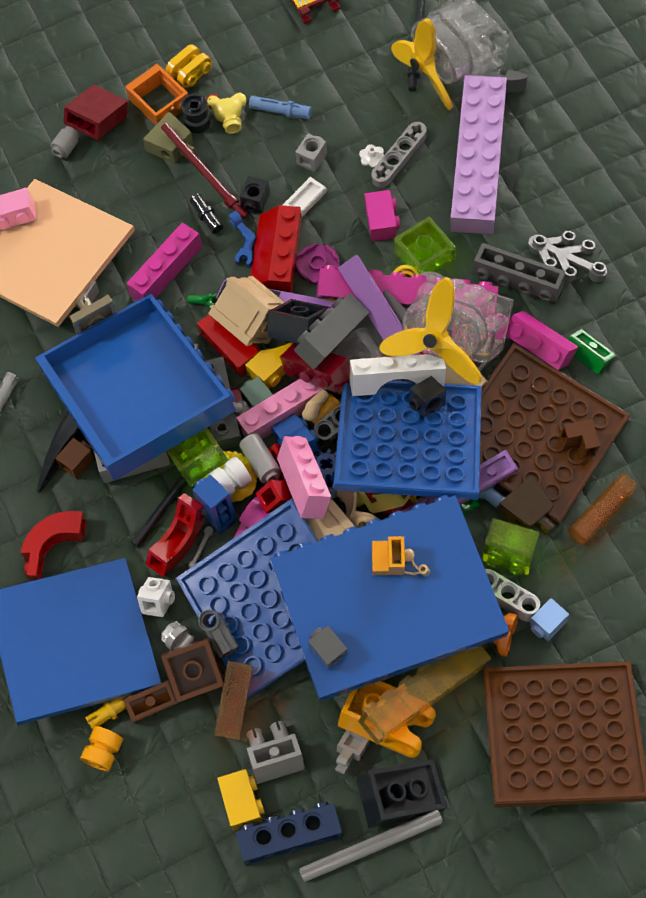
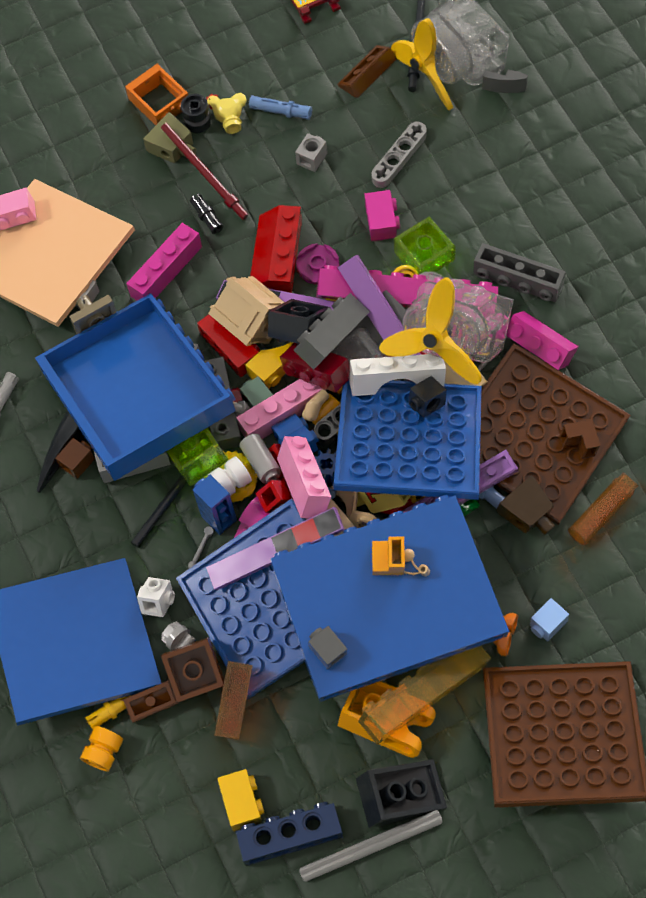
red arch [21,511,87,581] -> none
light grey brick [50,126,80,158] -> none
dark red brick [64,85,128,140] -> none
red arch [145,493,205,578] -> none
yellow brick [166,44,212,88] -> none
green bar [187,293,218,307] -> none
dark grey piece [198,610,240,658] -> none
blue piece [229,211,255,268] -> none
black brick [240,176,270,213] -> none
light grey brick [246,721,304,784] -> none
white tile [283,177,327,217] -> none
light grey plate [335,730,370,774] -> none
white plant [359,145,384,168] -> none
lavender brick [450,75,507,234] -> none
clear neon green brick [483,518,540,575] -> none
white beam [485,569,540,622] -> none
plant [528,231,607,282] -> none
green slope [568,329,616,374] -> none
none -> tile [206,507,345,590]
none -> reddish brown slope [338,45,396,98]

